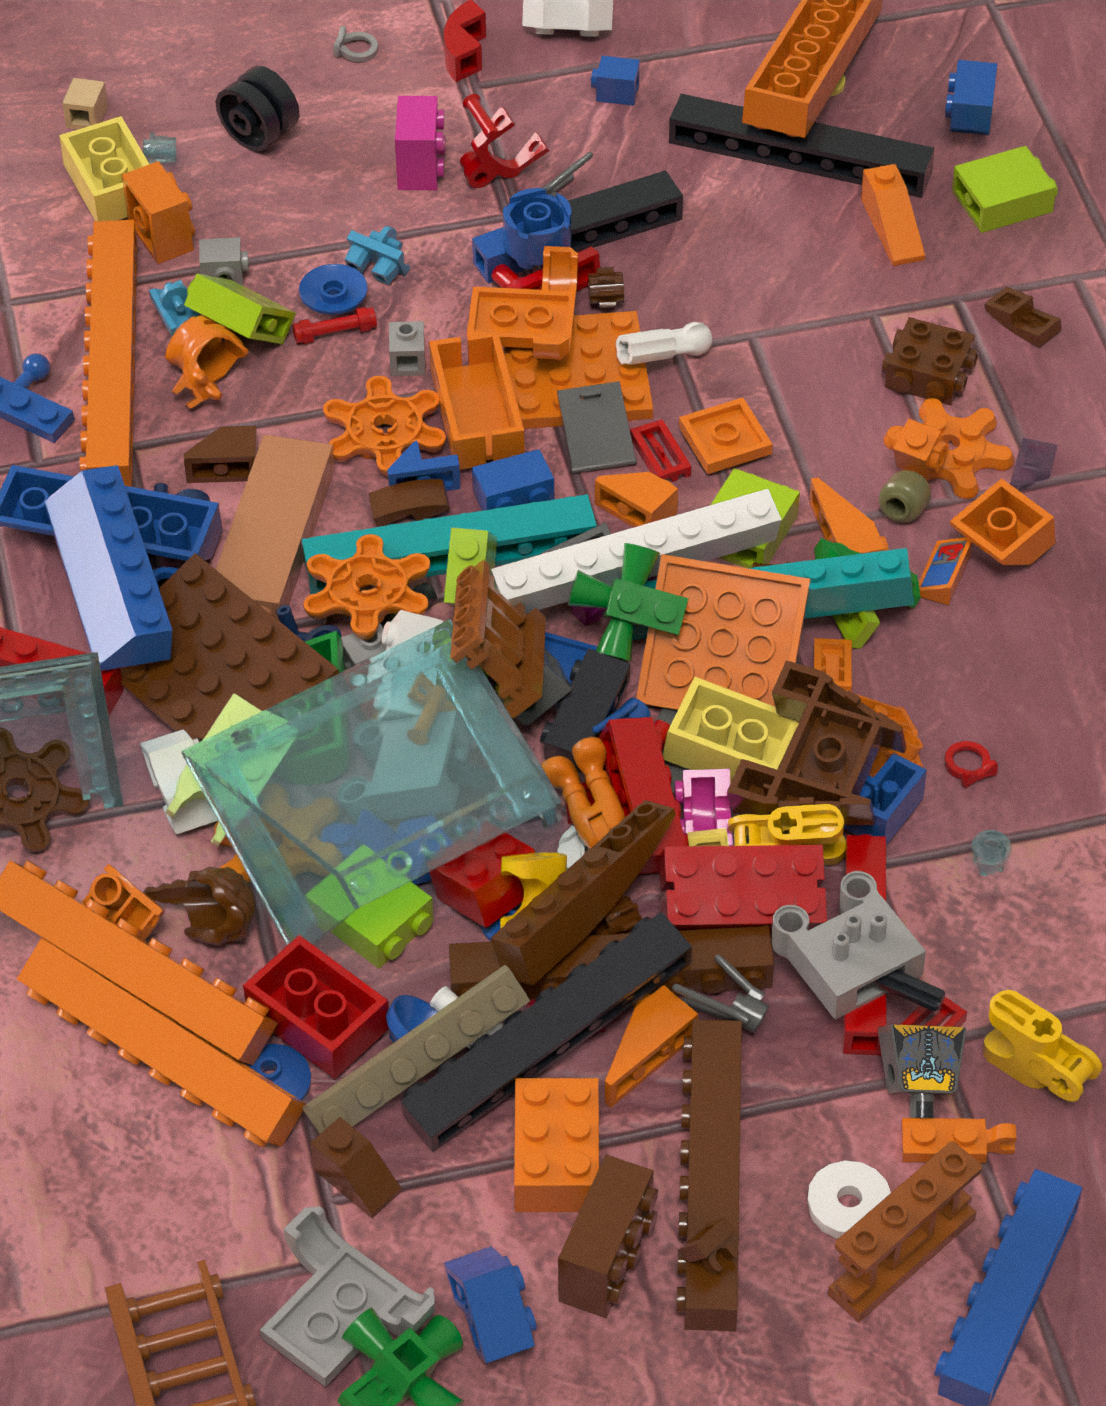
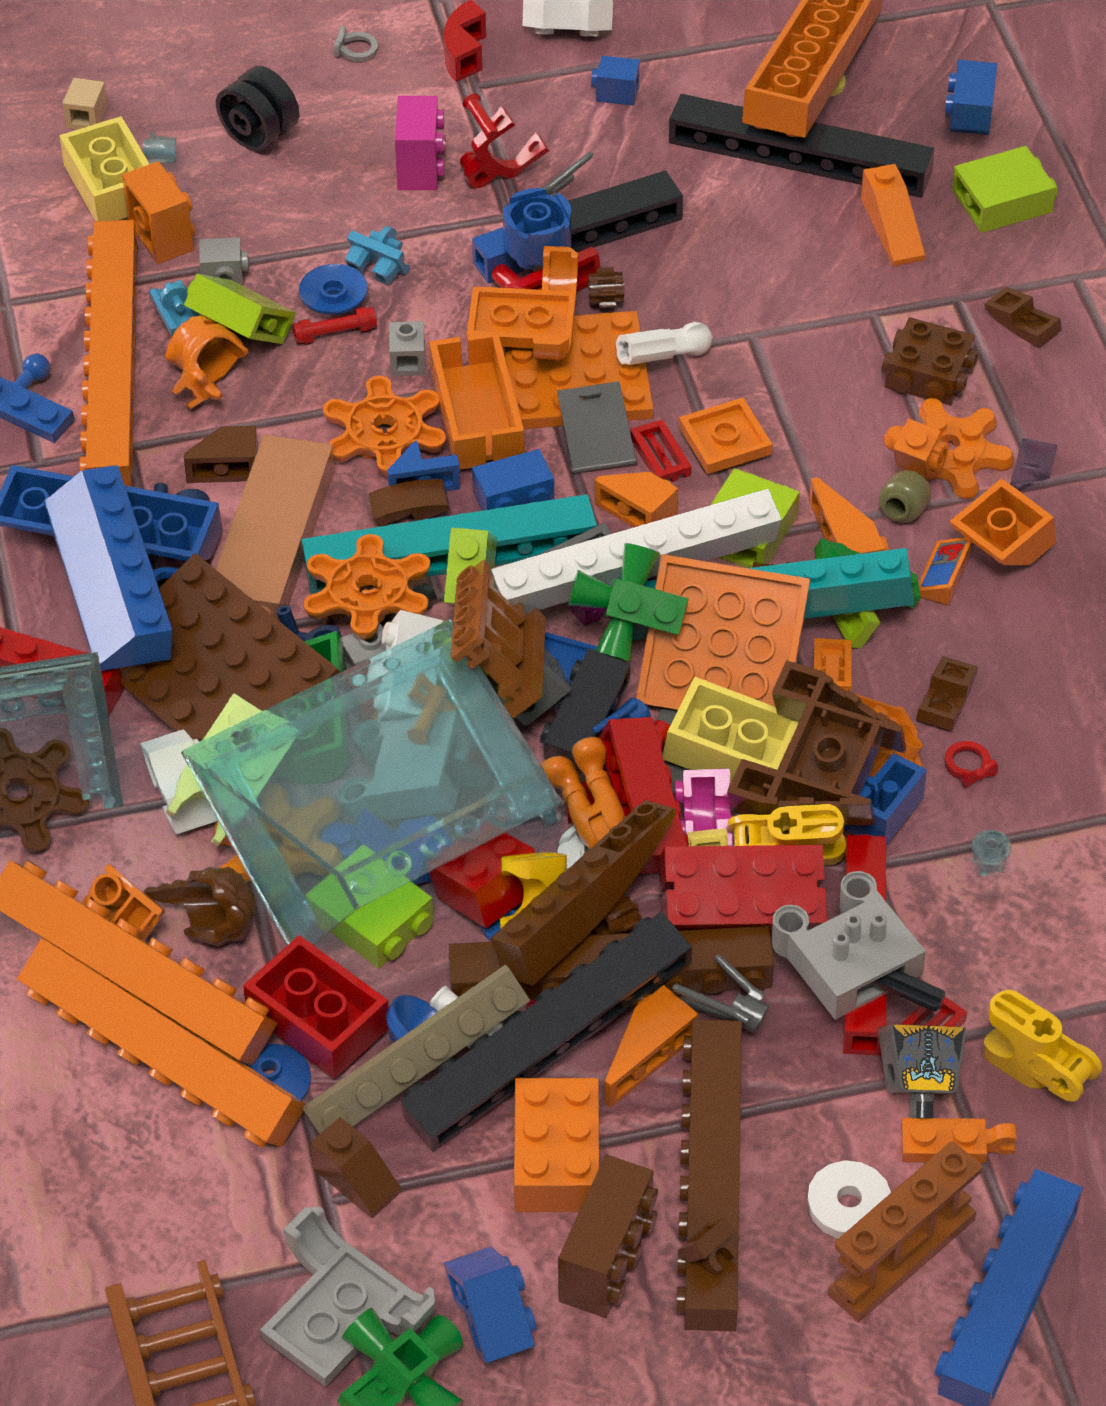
none -> reddish brown slope [916,656,978,731]

